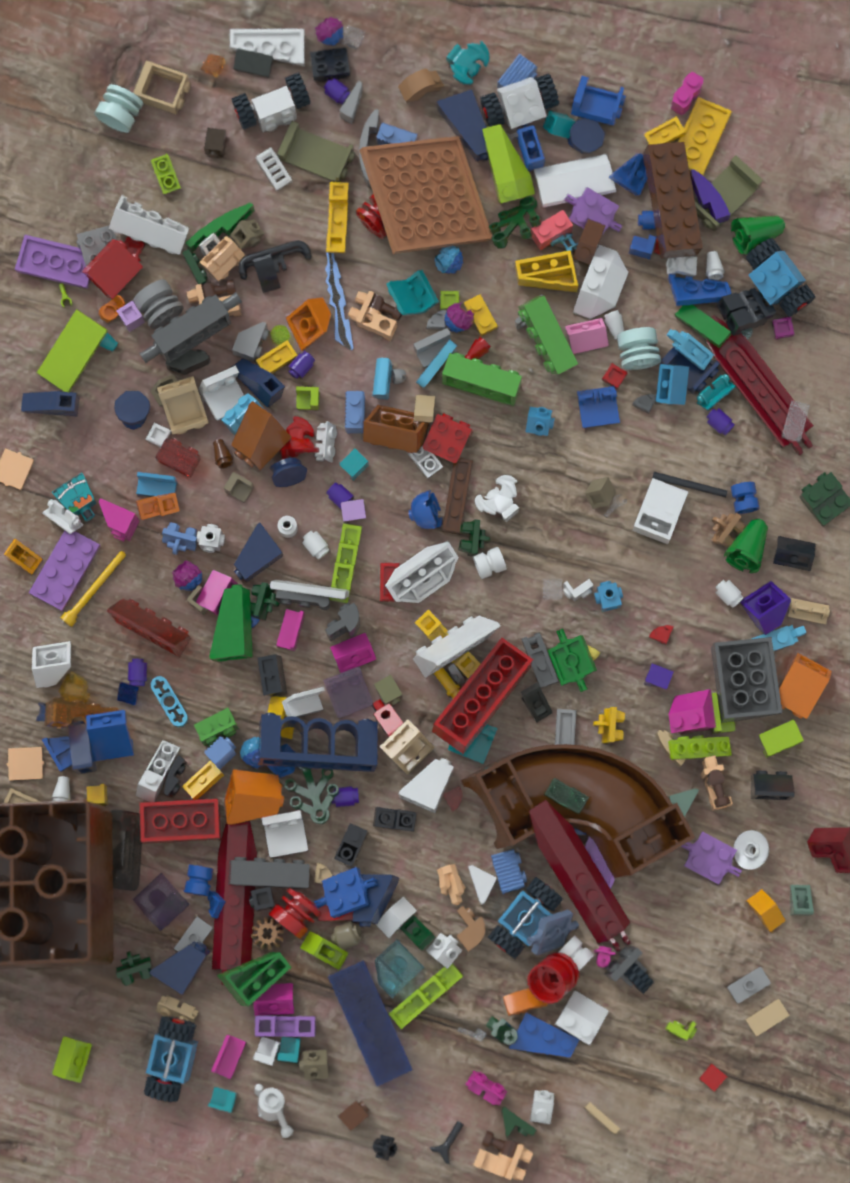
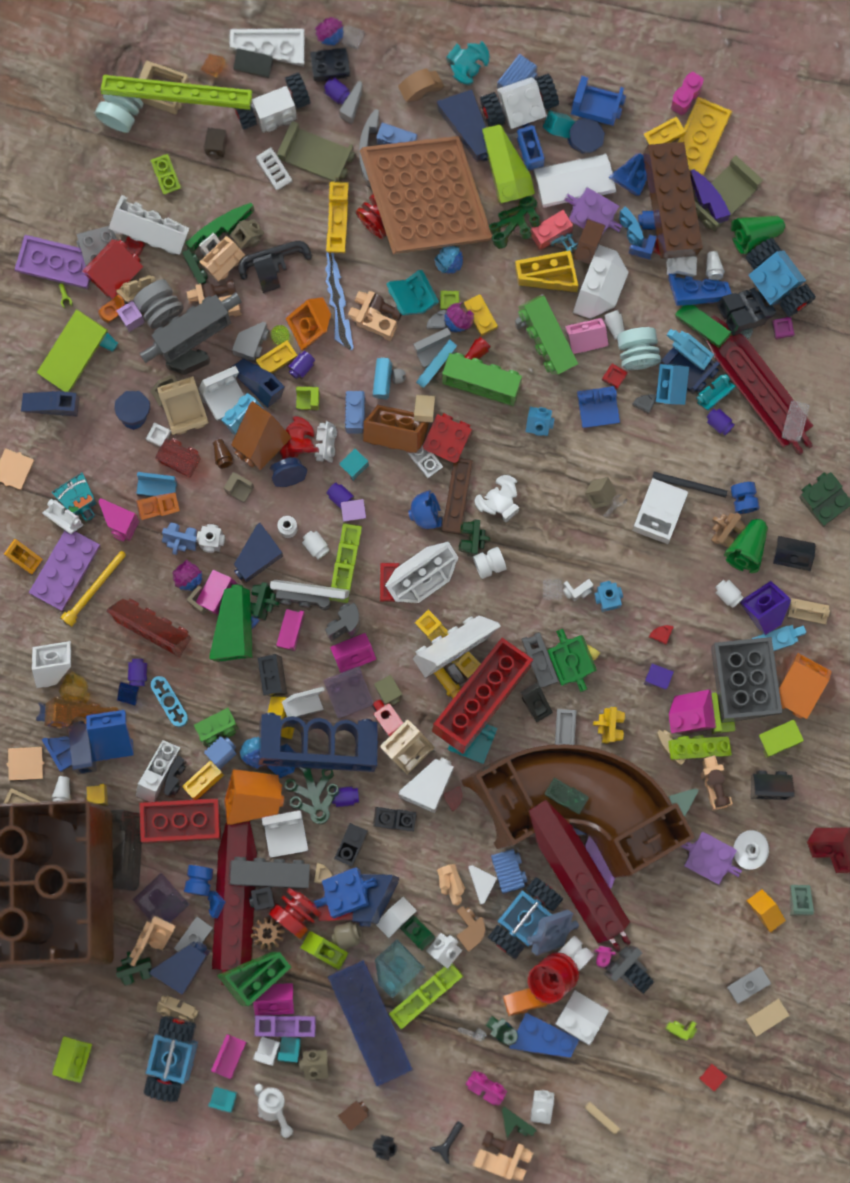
none -> lime tile [101,75,252,110]
none -> tan hinge [116,275,156,302]
none -> light nougat bracket [130,916,175,966]
none -> dark azure slope [619,206,643,247]

